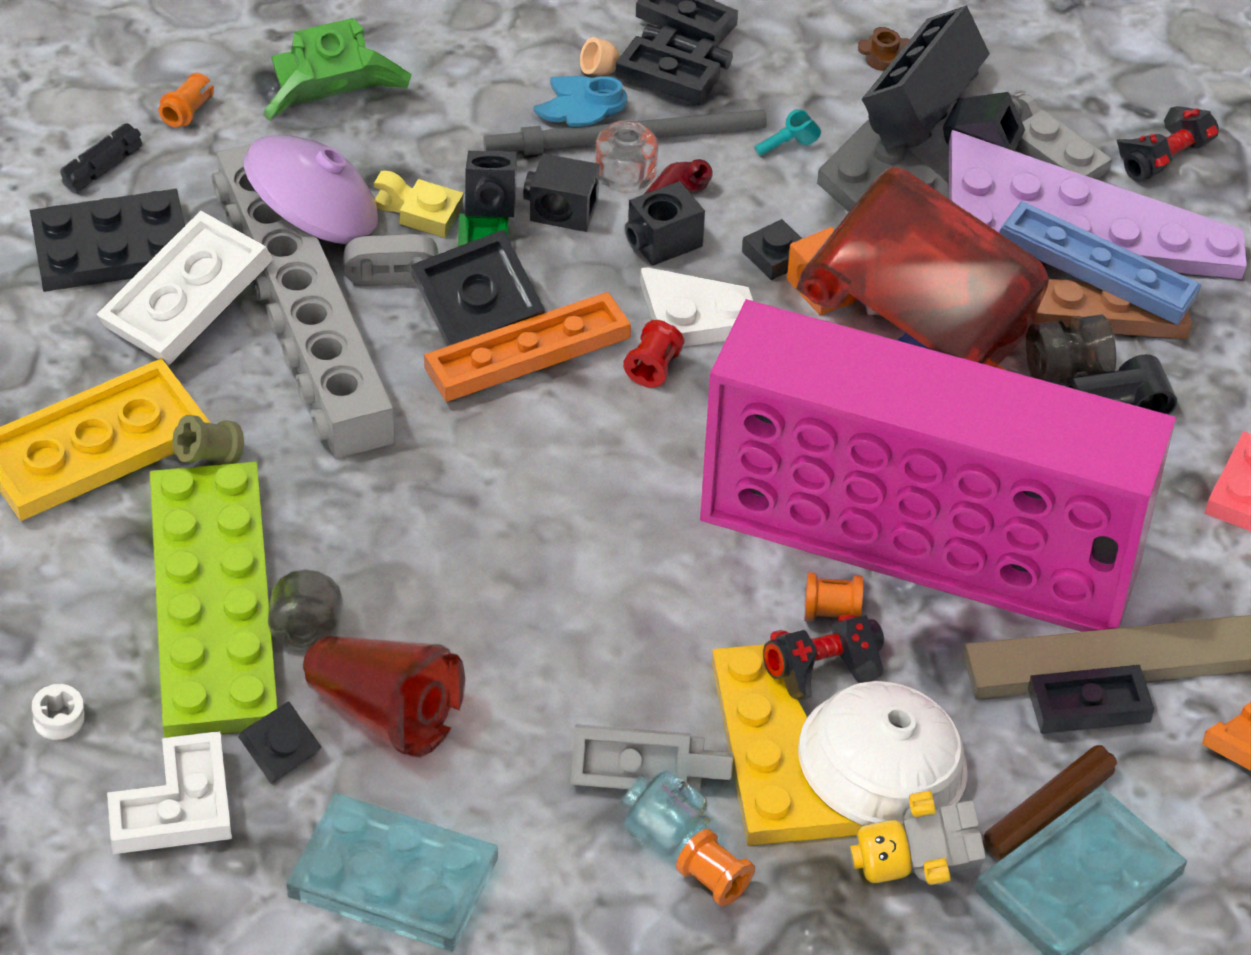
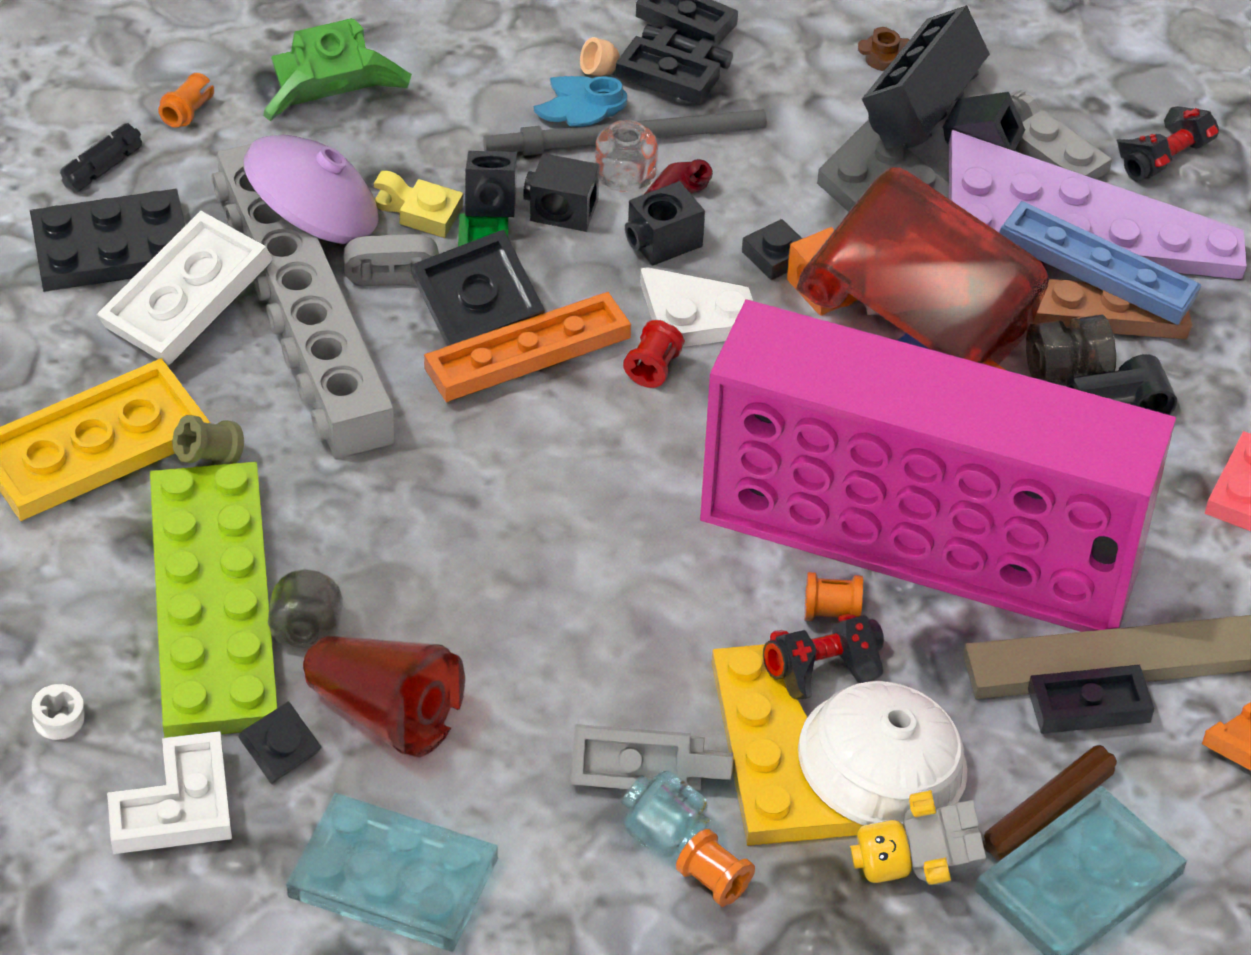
teal hand [754,109,821,157] -> none

